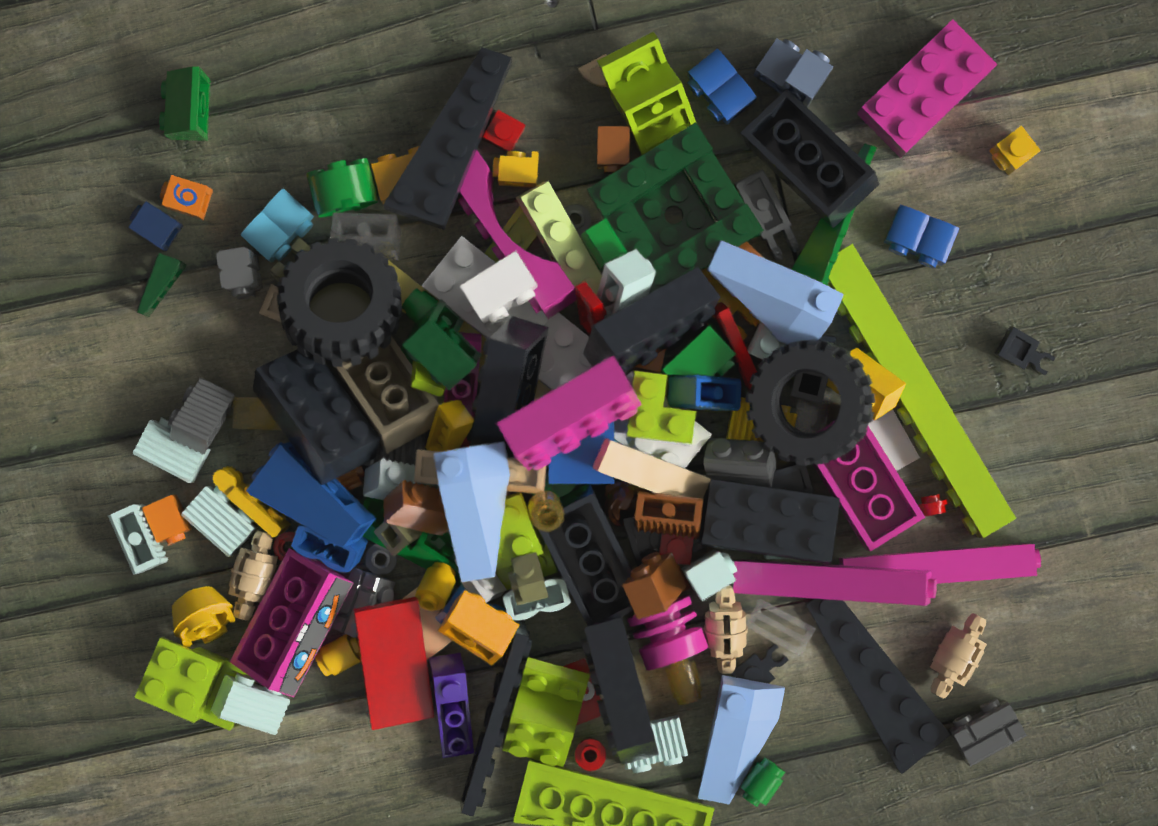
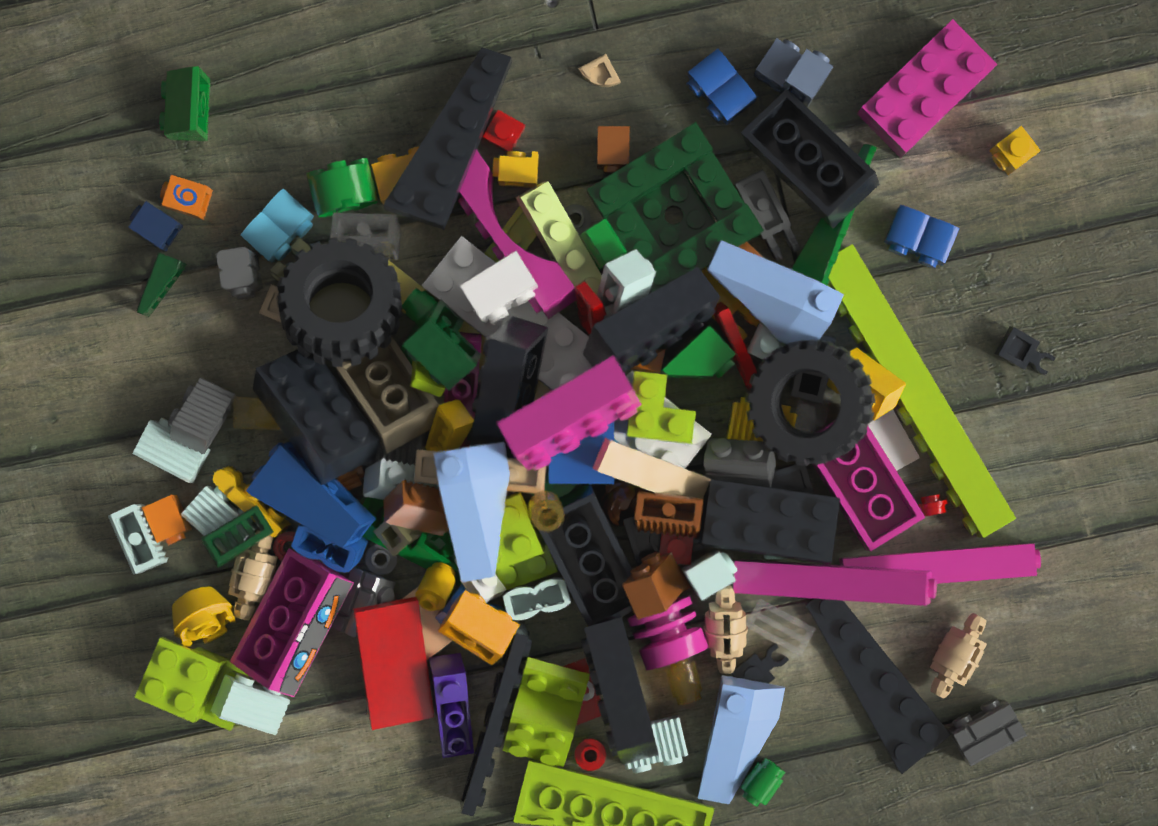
yellow brick [315,634,361,677] -> none
olive brick [508,552,548,606] -> none
lime bracket [597,31,696,155] -> none
brick [668,375,741,411] -> none
none -> dark green slope [201,505,274,568]

